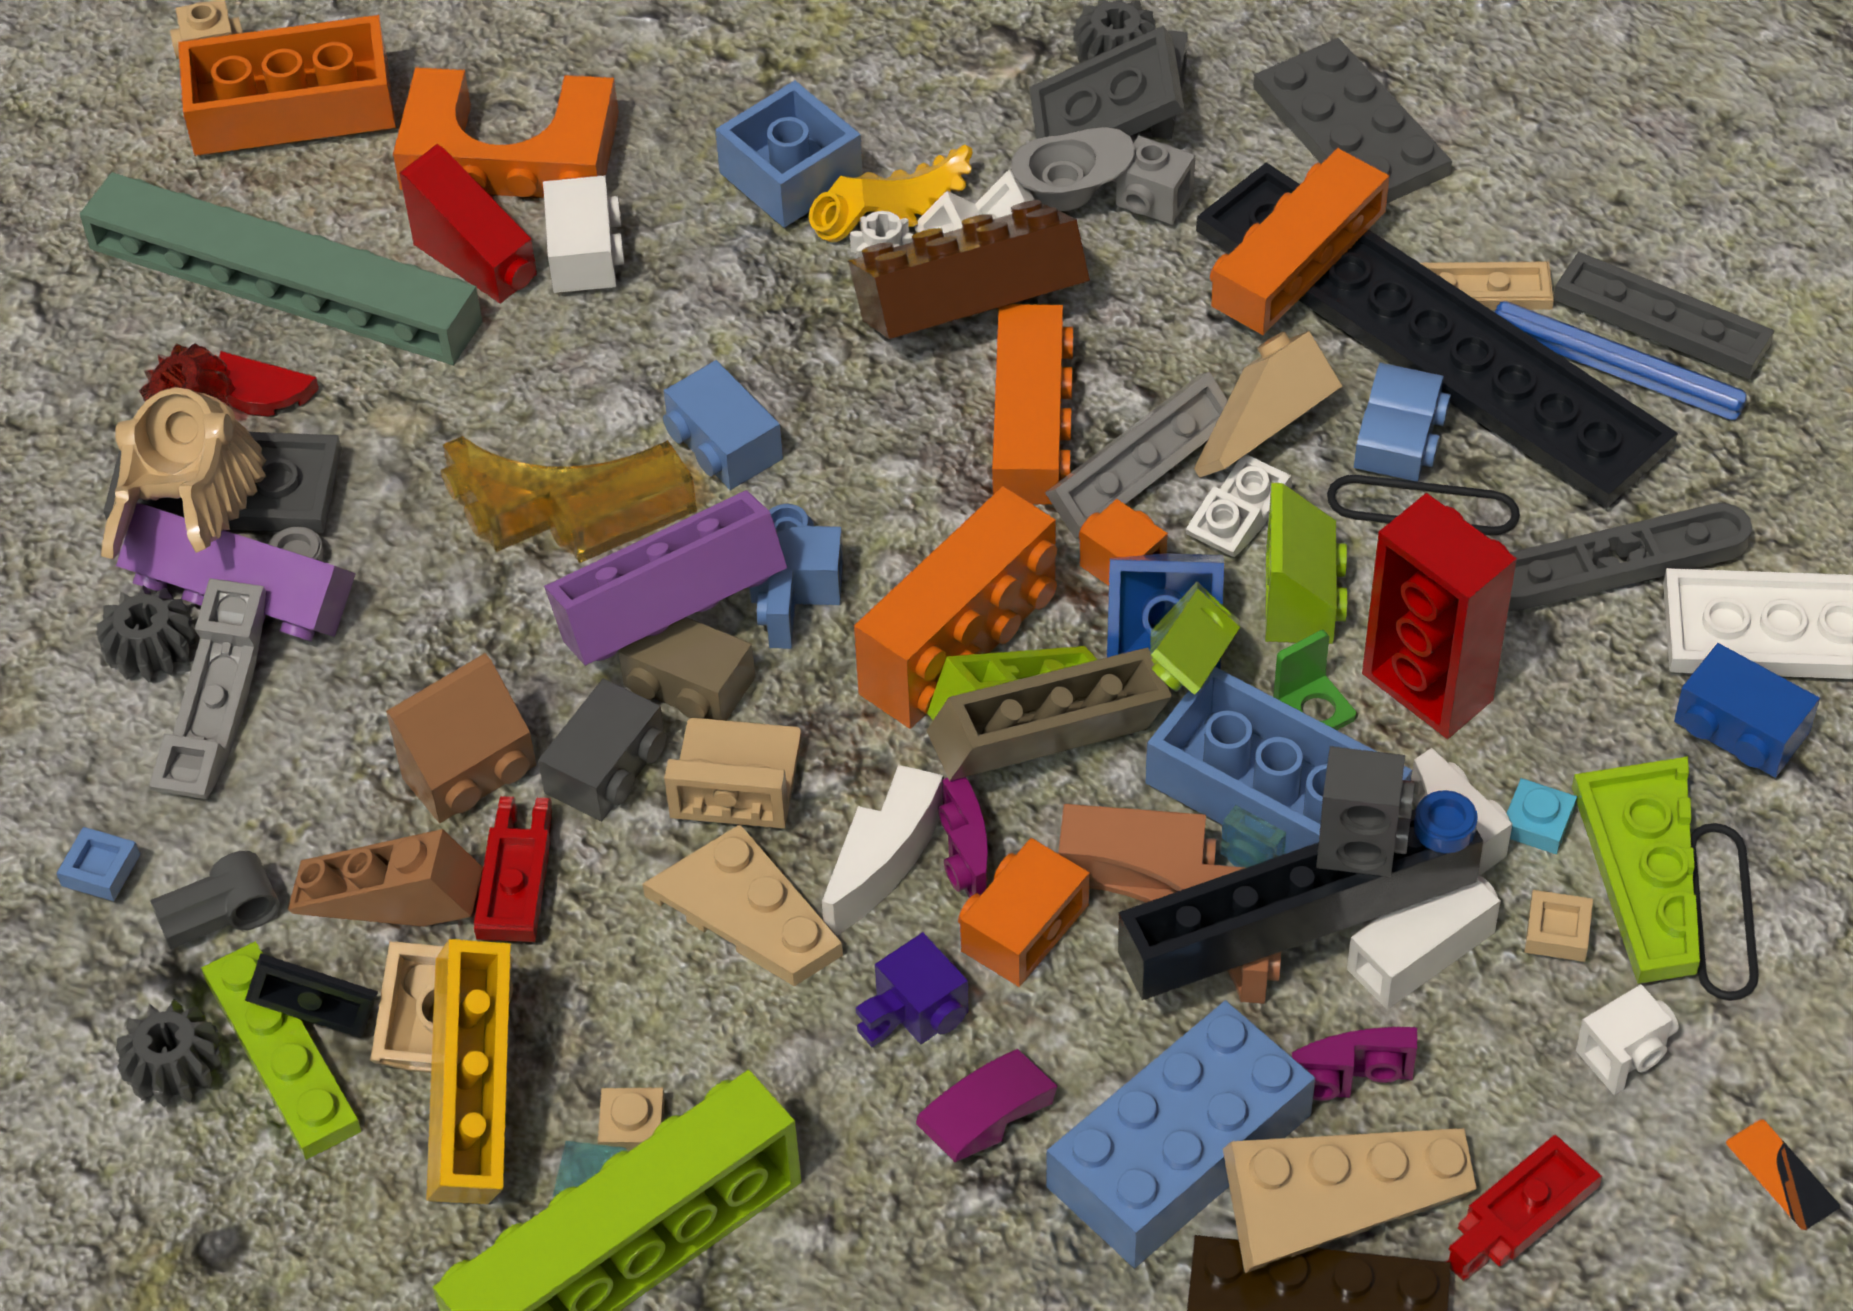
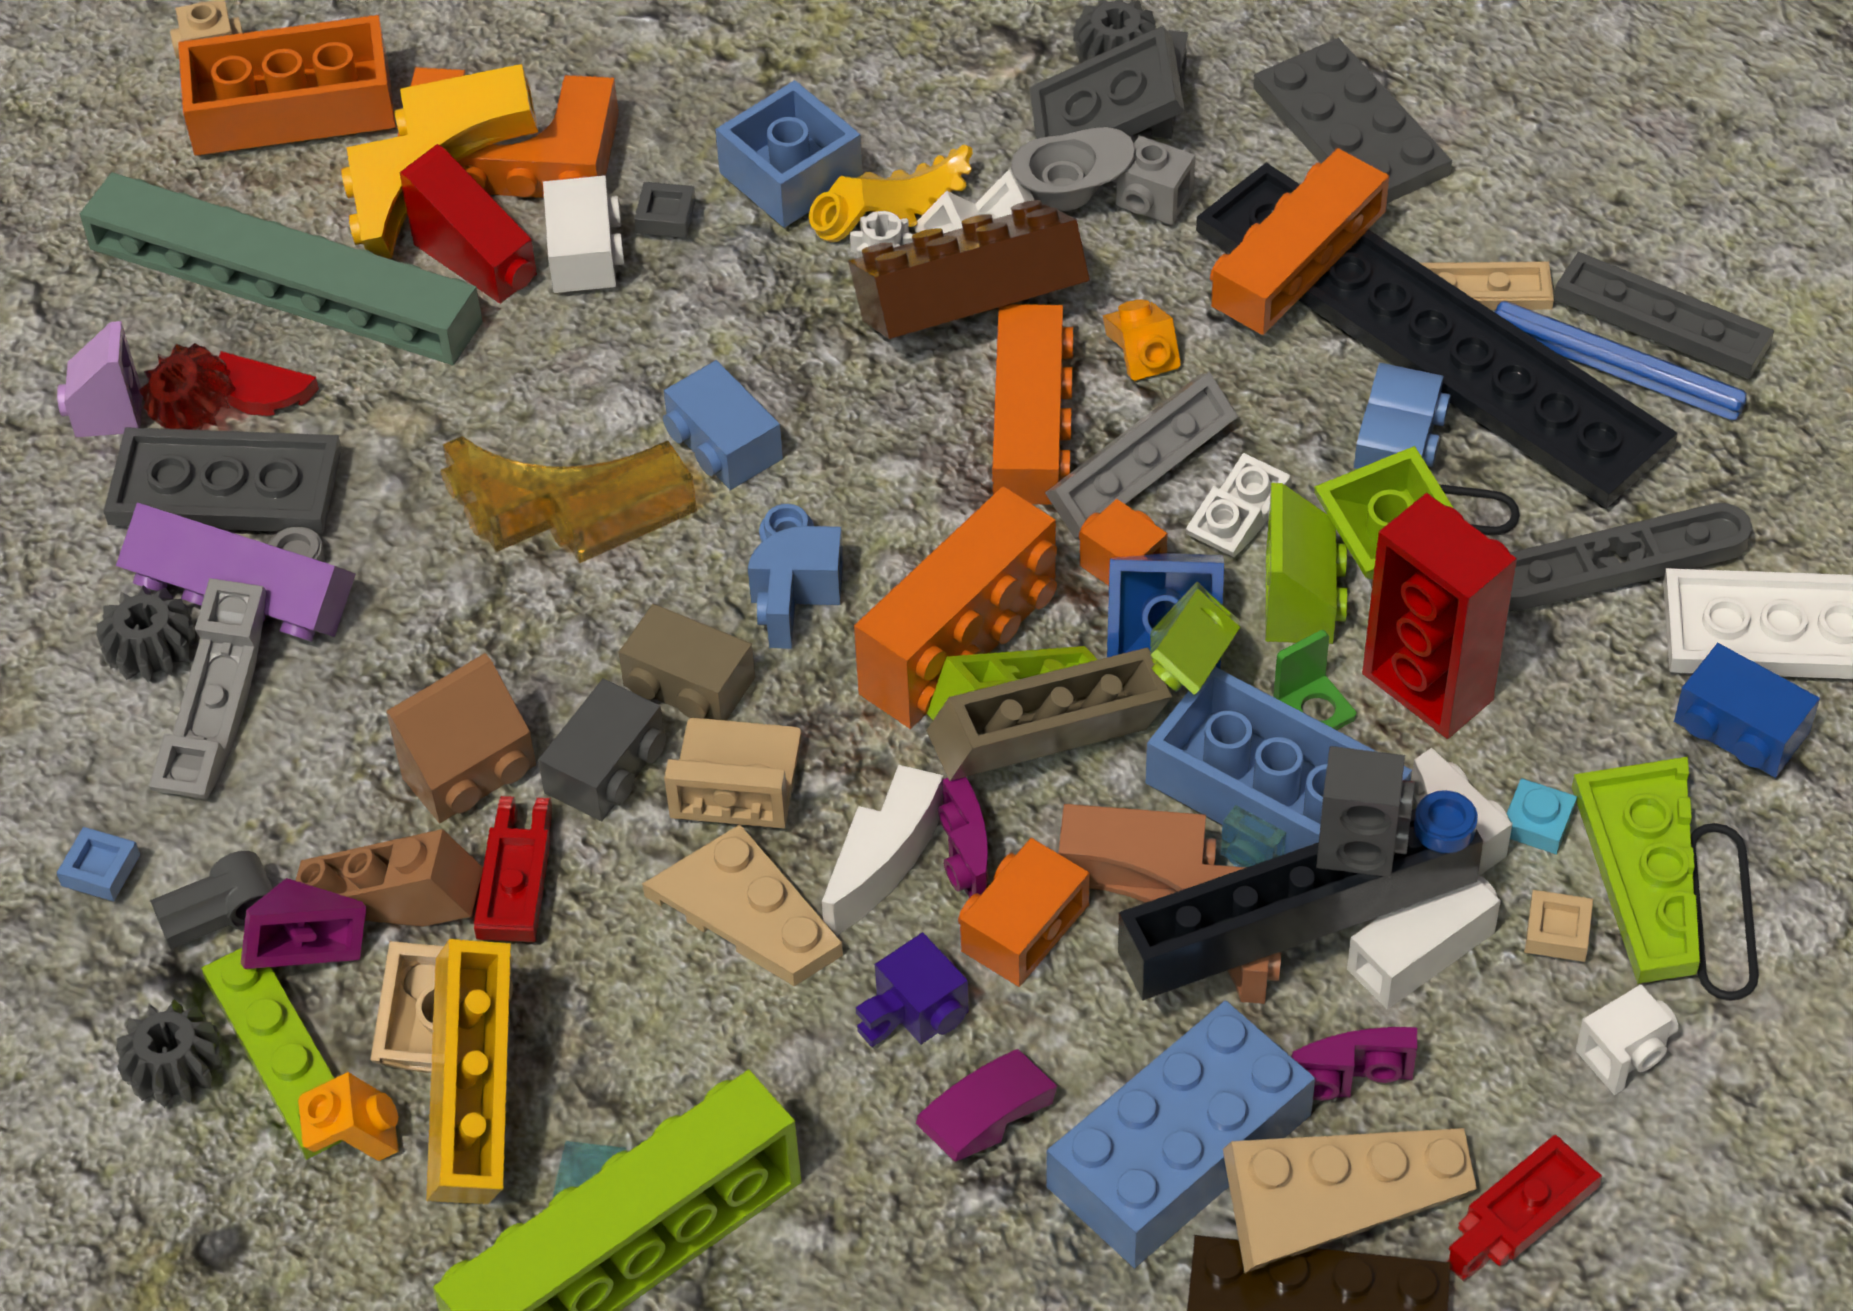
tan piece [101,387,267,559] -> none
black slope [245,953,378,1038] -> none
medium lavender brick [544,490,787,666] -> none
tan plate [598,1088,665,1154] -> none
tan slope [1194,331,1342,478] -> none
sticker [1726,1119,1840,1231] -> none
none -> lavender slope [57,321,143,437]
none -> magenta slope [241,878,366,969]
none -> light orange bracket [298,1072,399,1161]
none -> yellow arch [341,64,538,259]
none -> dark grey plate [634,182,696,238]
none -> light orange bracket [1102,300,1181,380]
none -> lime slope [1314,446,1453,580]

